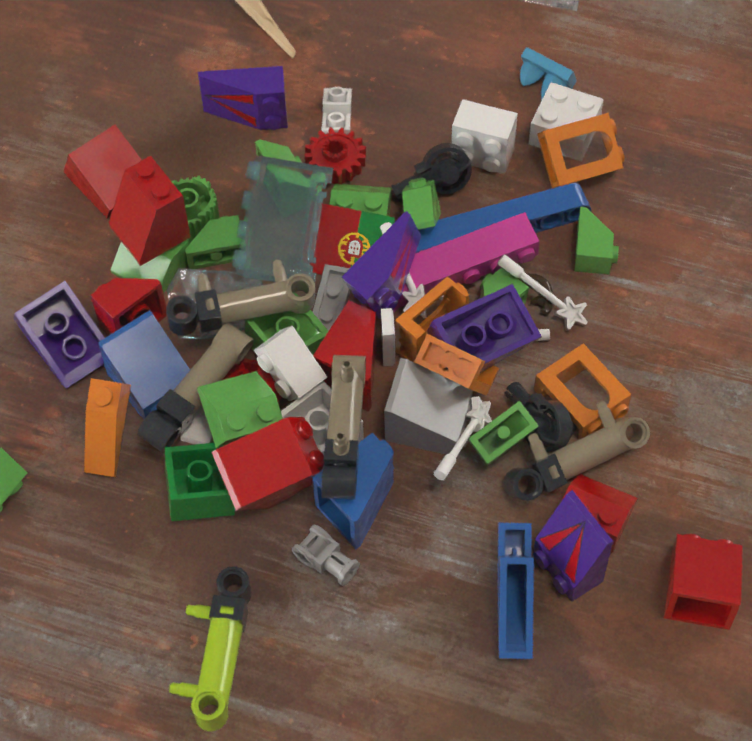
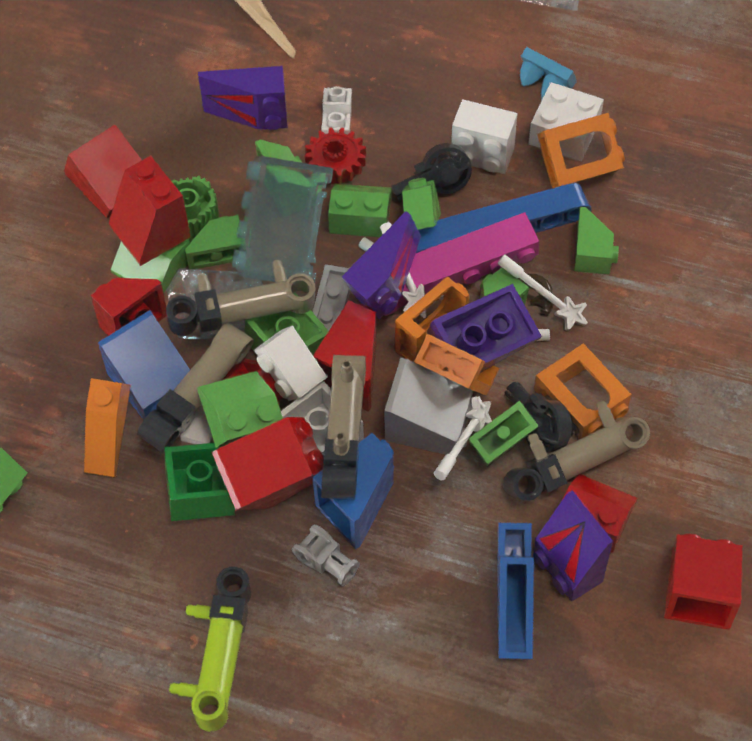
slope [13,281,105,389] -> none
red sticker [297,201,395,275] -> none
white tile [381,308,395,366] -> none

